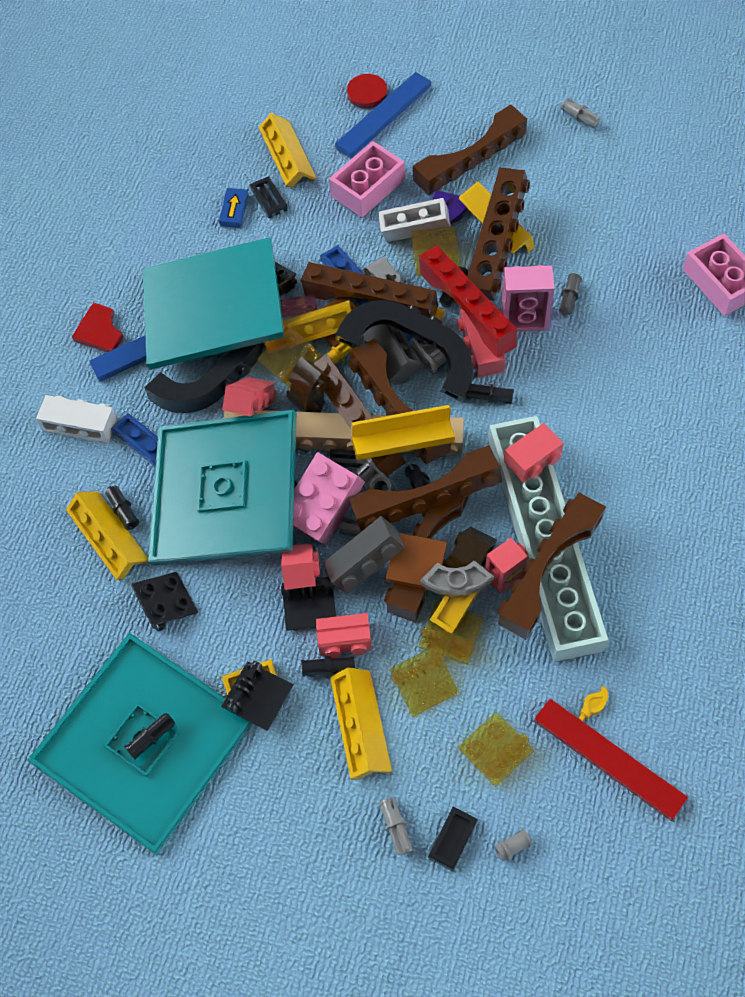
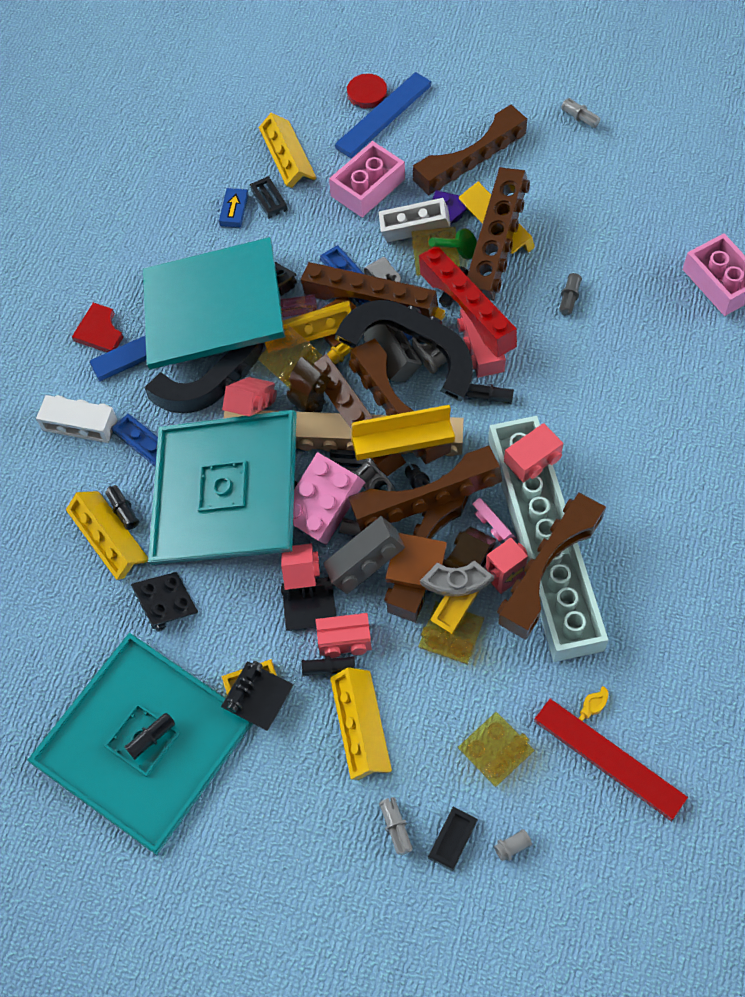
clear yellow hinge [389,645,459,717] -> none
bright pink brick [501,265,554,331] -> none
none -> green piece [429,228,477,260]
none -> bright pink plate [473,497,517,542]

